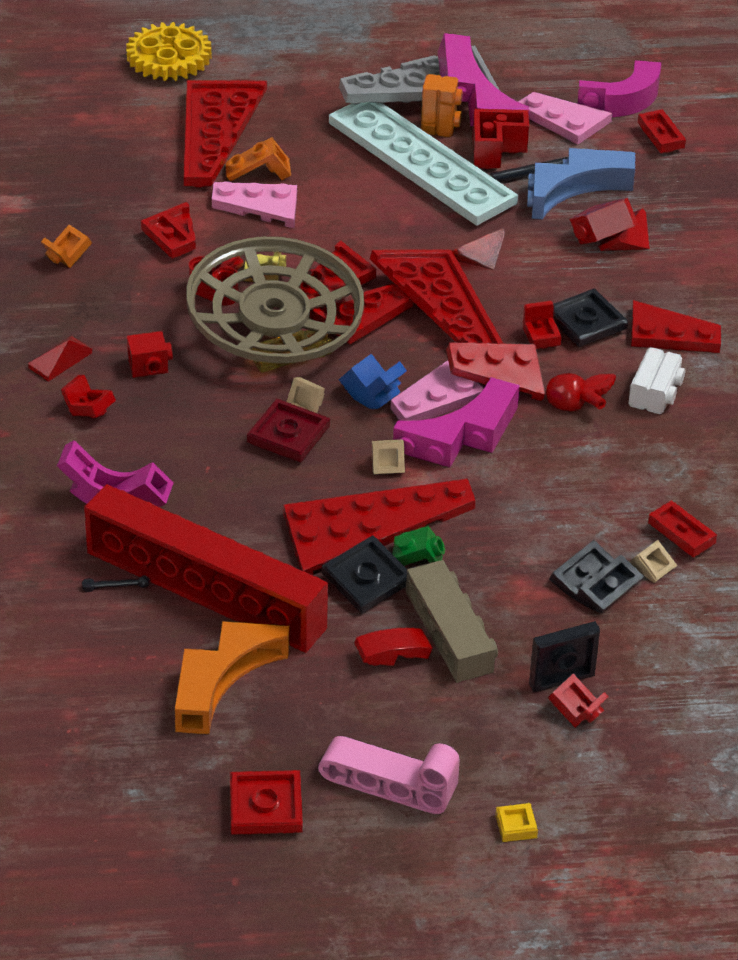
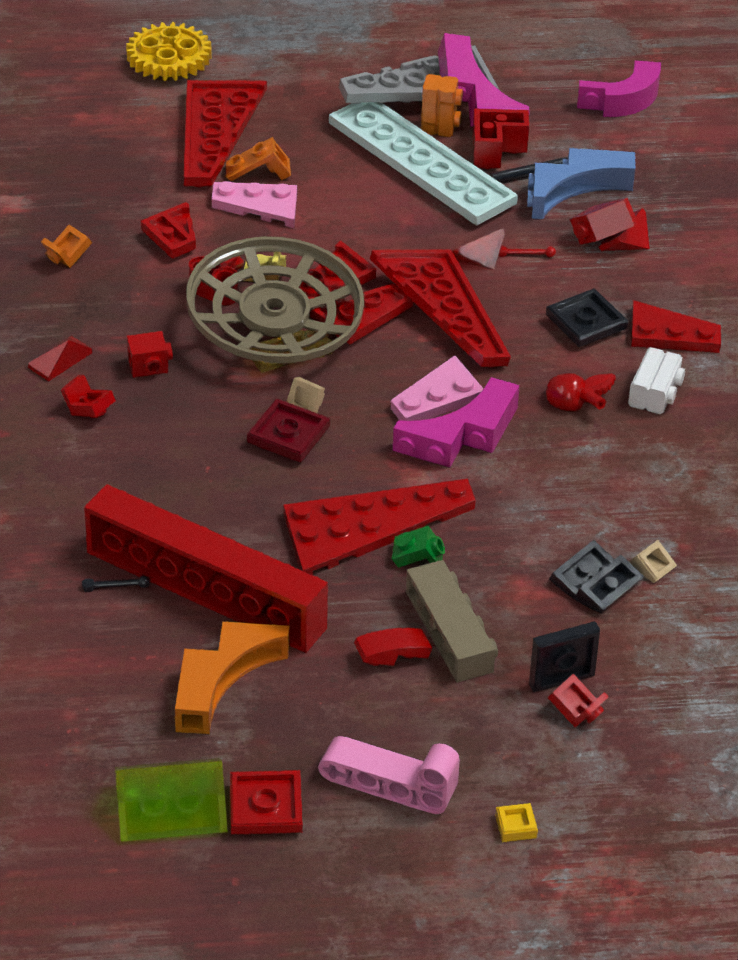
dark pink arch [57,440,174,507] -> none
black plate [322,535,407,614] -> none
blue brick [338,354,407,409] -> none
tan tile [371,439,405,474] -> none
wing [446,342,545,401] -> none
bright pink wing [518,92,612,145] -> none
red bracket [522,301,562,349] -> none
red plate [637,109,686,153] -> none
red plate [648,500,717,558] -> none
none -> clear neon green slope [114,758,228,842]
none -> red hinge [496,246,556,257]

